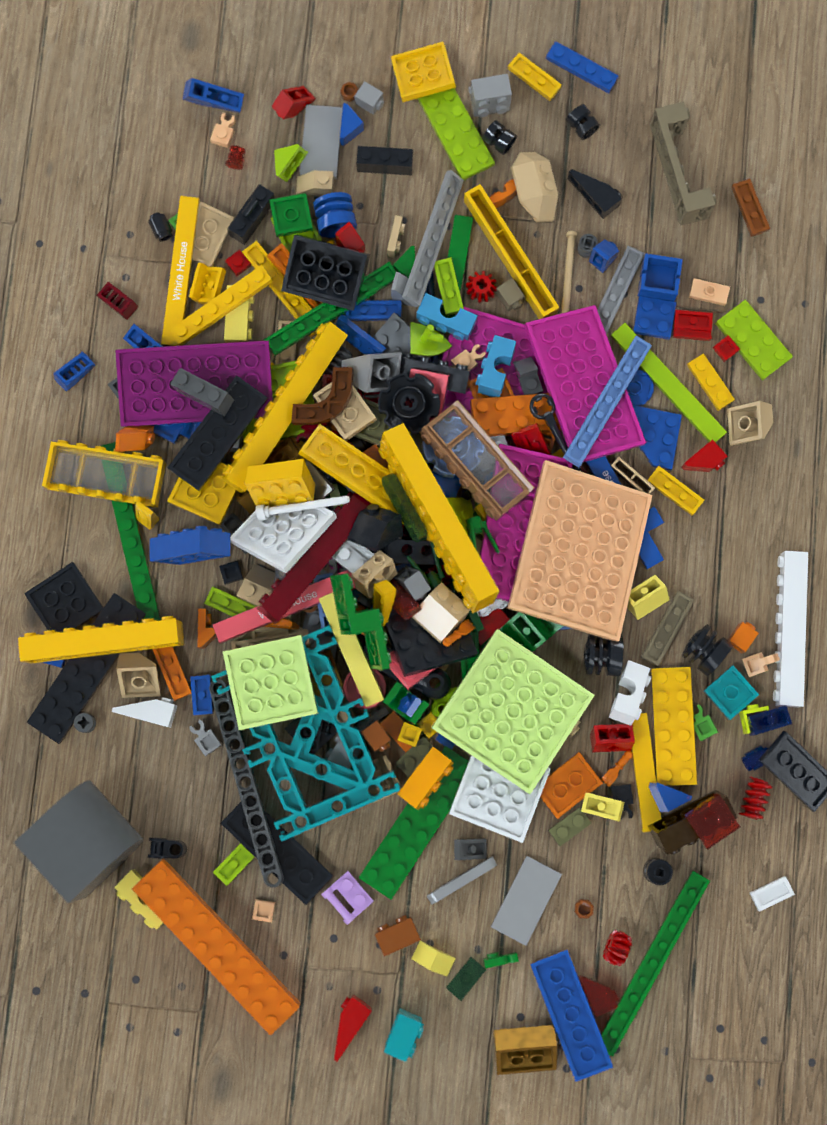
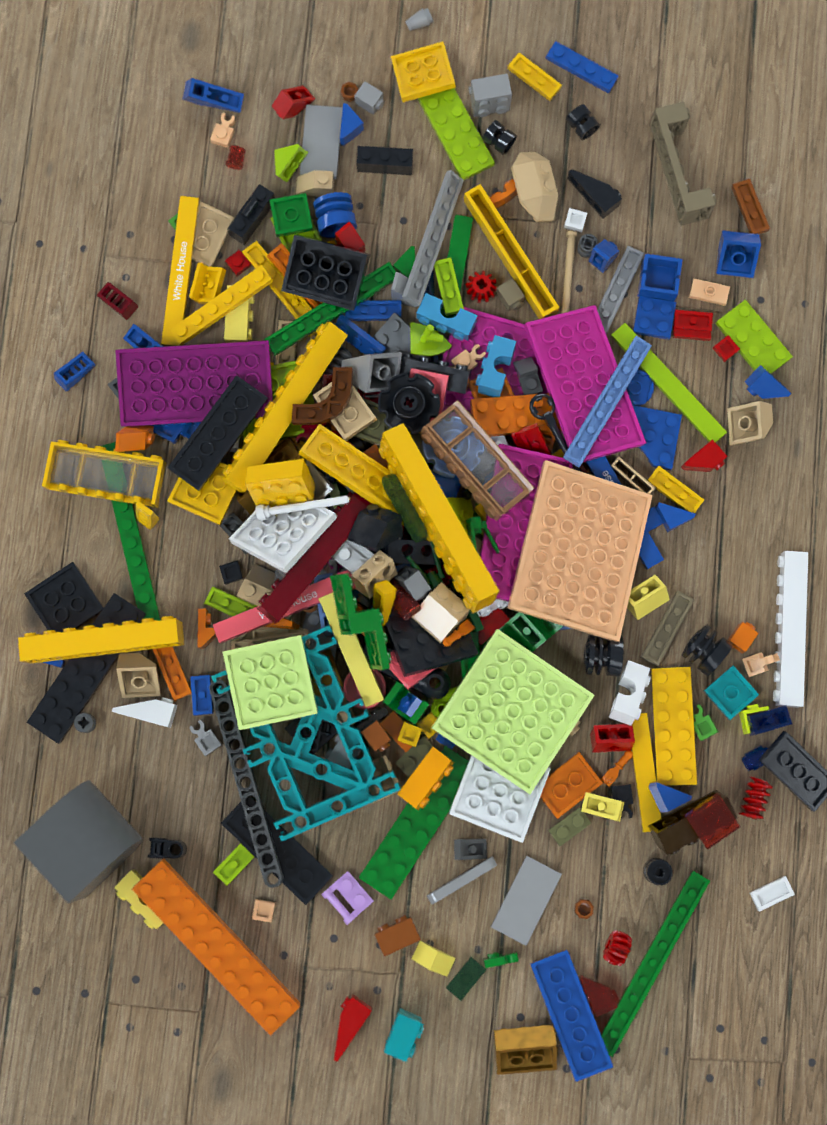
black brick [148,212,173,242] -> none
blue brick [150,526,230,565] -> none
dark grey brick [170,368,234,417] -> none
tan plate [387,215,406,258] -> none
yellow plate [687,353,735,411] -> none
none -> light grey cone [405,8,434,31]
none -> white plate [564,208,587,232]
none -> blue slope [655,502,695,533]
none -> blue slope [716,230,761,278]
none -> blue slope [745,365,791,399]

